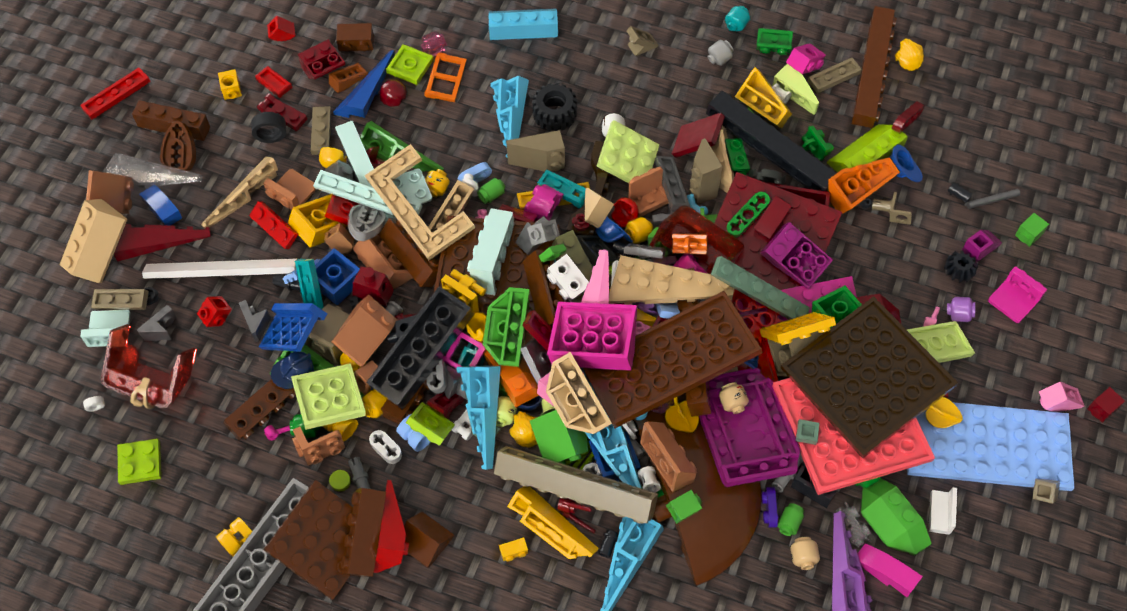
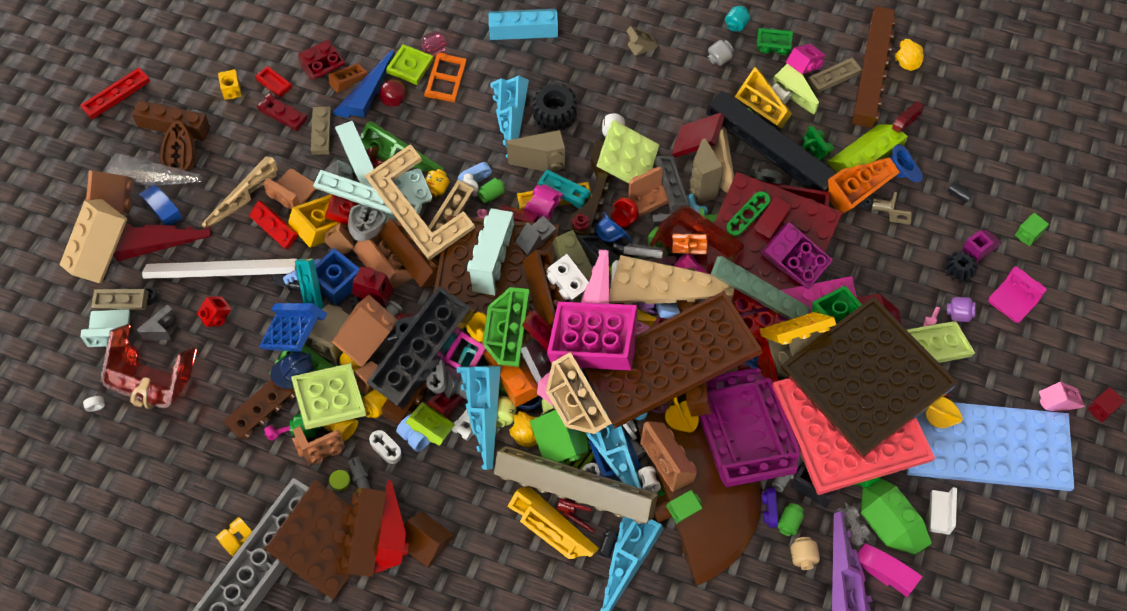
lime plate [117,439,161,485] -> none
flat silver slope [239,300,270,342] -> none
black tyre [251,112,286,143] -> none
red brick [267,16,295,41] -> none
yellow hair [319,147,347,168] -> none
reddish brown brick [336,23,374,52] -> none
yellow plate [441,269,486,314] -> none
yellow piece [499,538,528,562] -> none
light grey bracket [527,219,560,245] -> none
bright green tile [539,244,567,262] -> none
tan slope [585,188,614,228] -> none
yellow head [625,217,653,244] -> none
tan head [719,382,749,414] -> none
green bracket [725,139,750,177] -> none
sand green plate [795,419,820,445] -> none
flat silver bar [966,189,1020,209] -> none
dark tan slope [1032,479,1060,504] -> none

